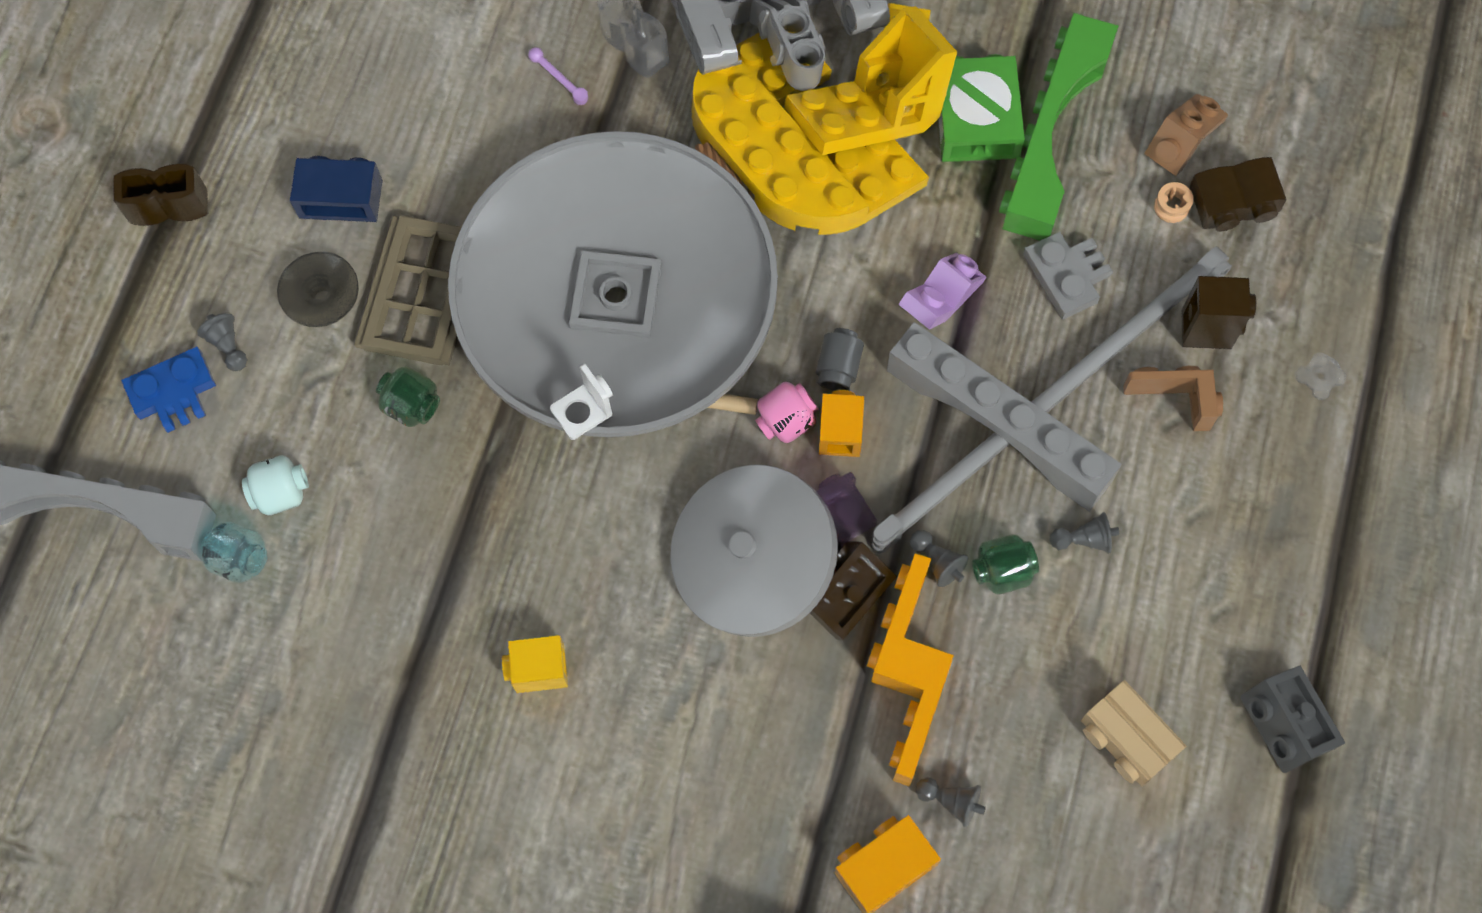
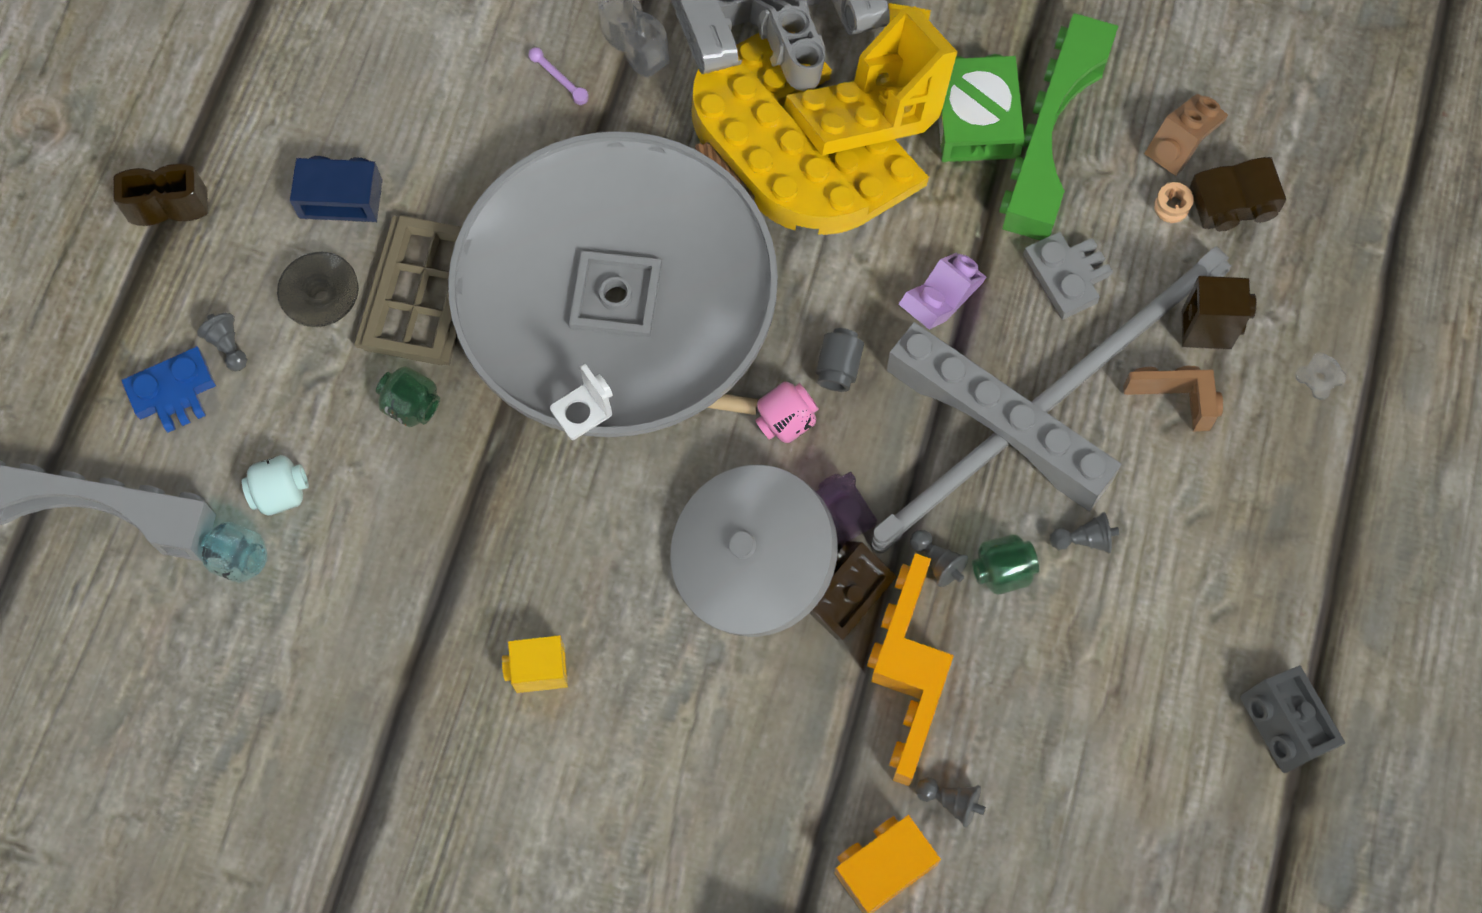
light orange brick [819,390,864,457] -> none
tan brick [1081,680,1187,787] -> none

